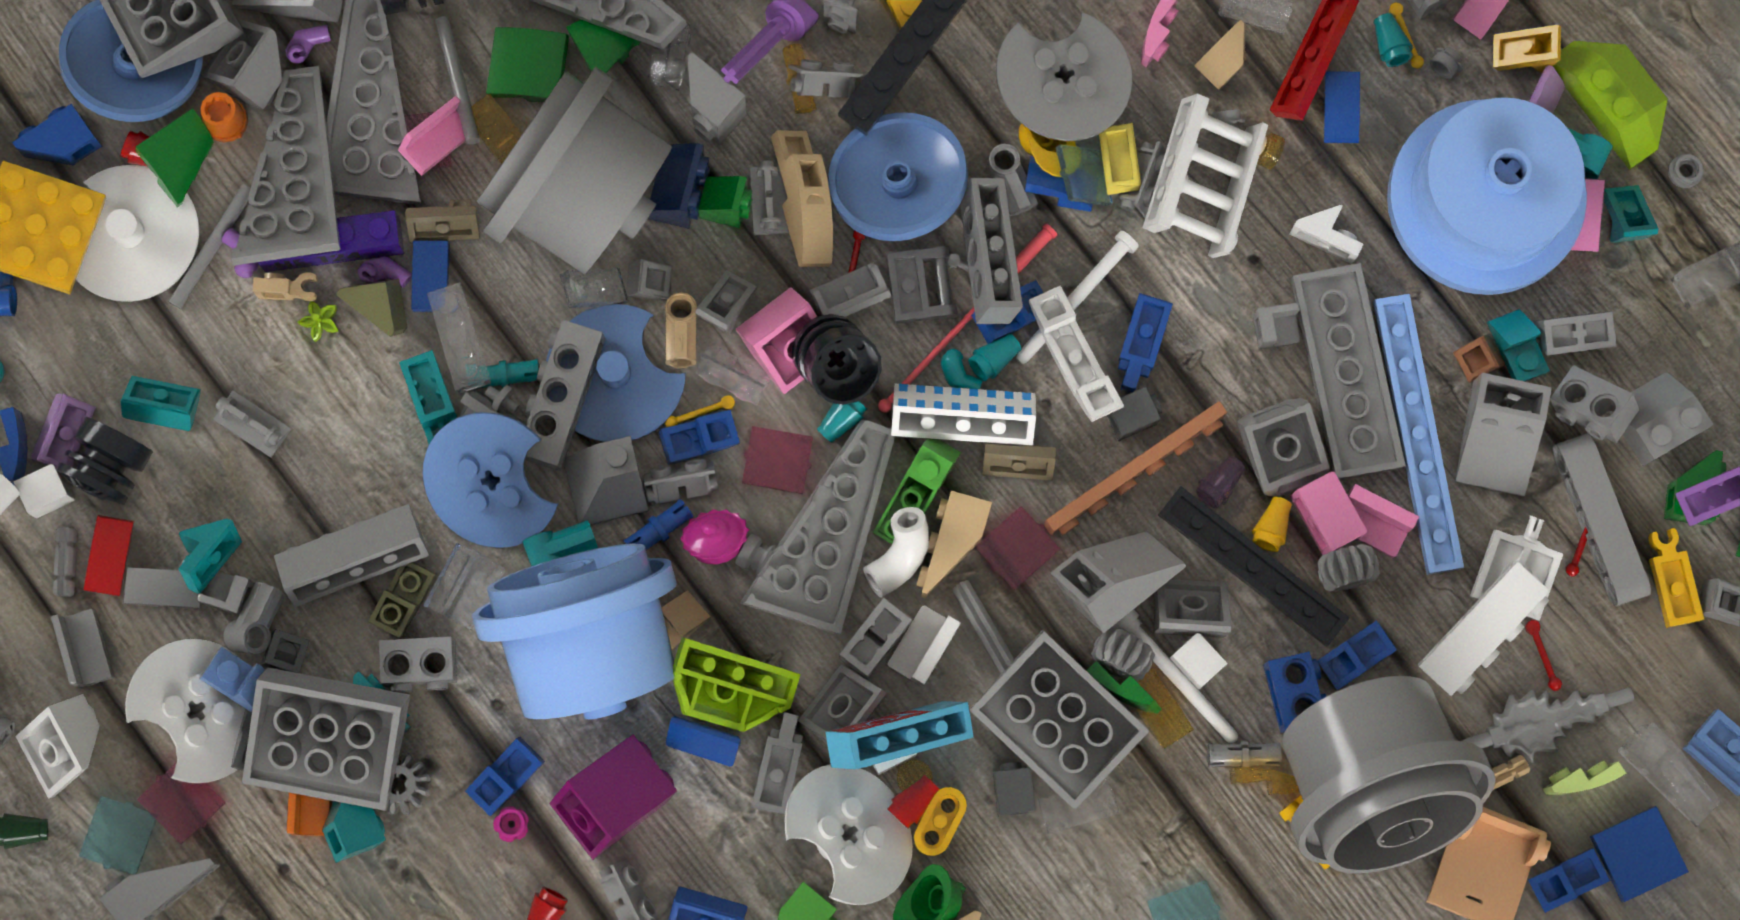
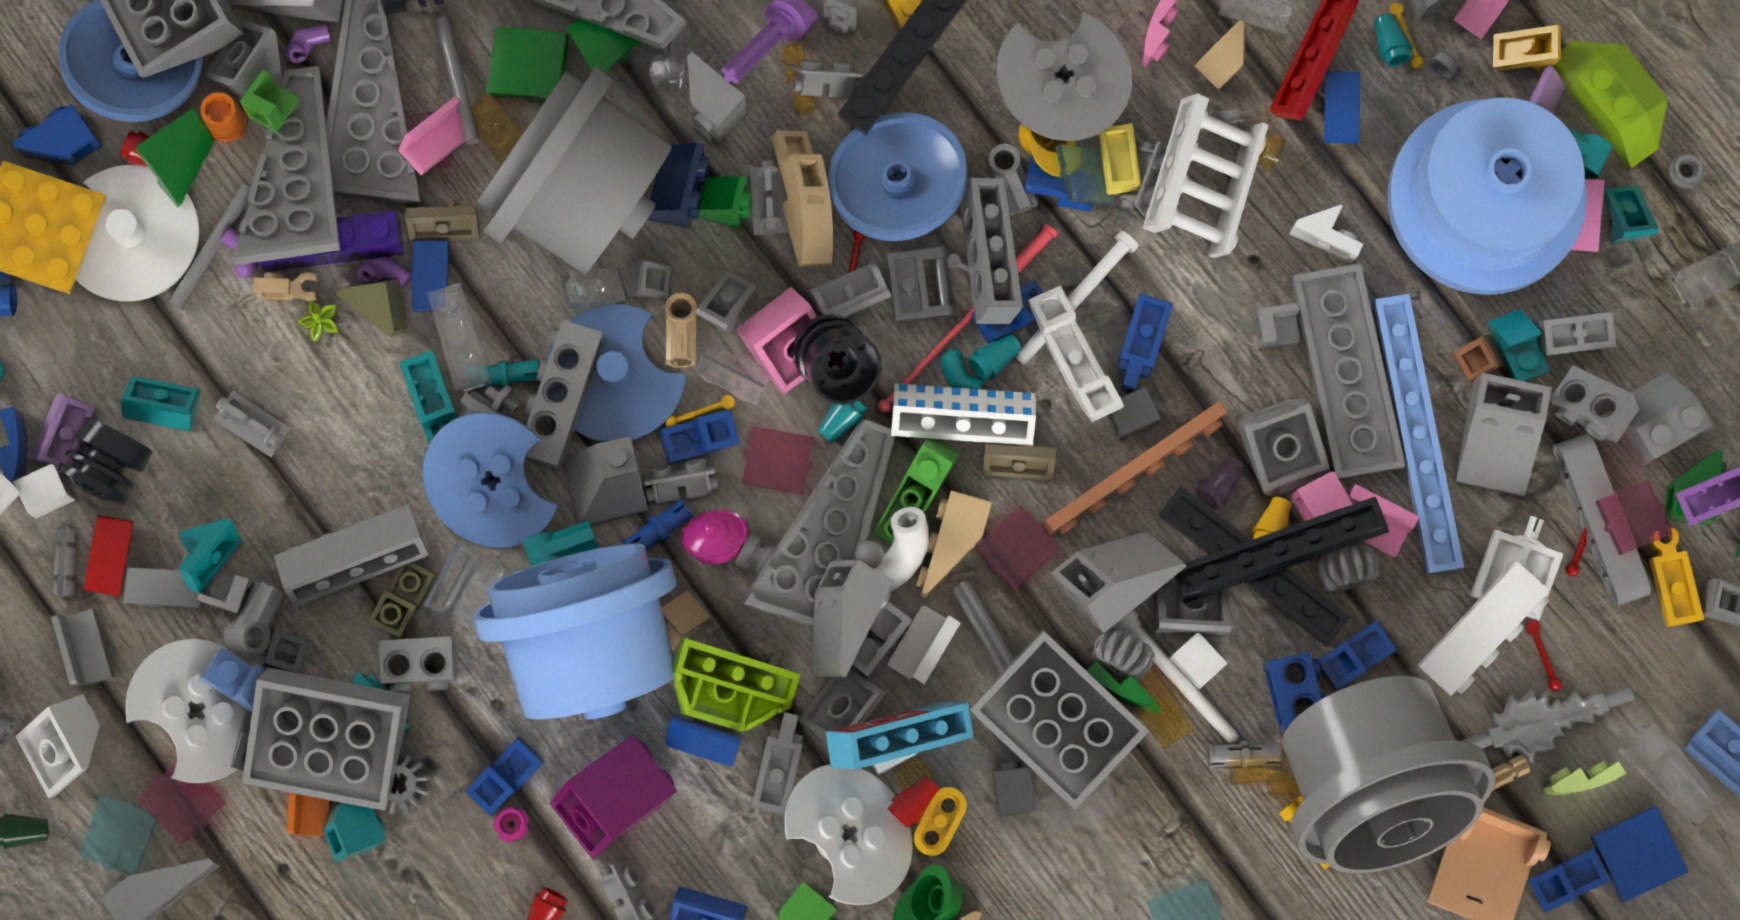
none -> bright green panel [240,69,299,132]
none -> light grey slope [812,541,893,677]
none -> black plate [1175,496,1389,603]
none -> clear pink piece [1596,480,1673,556]

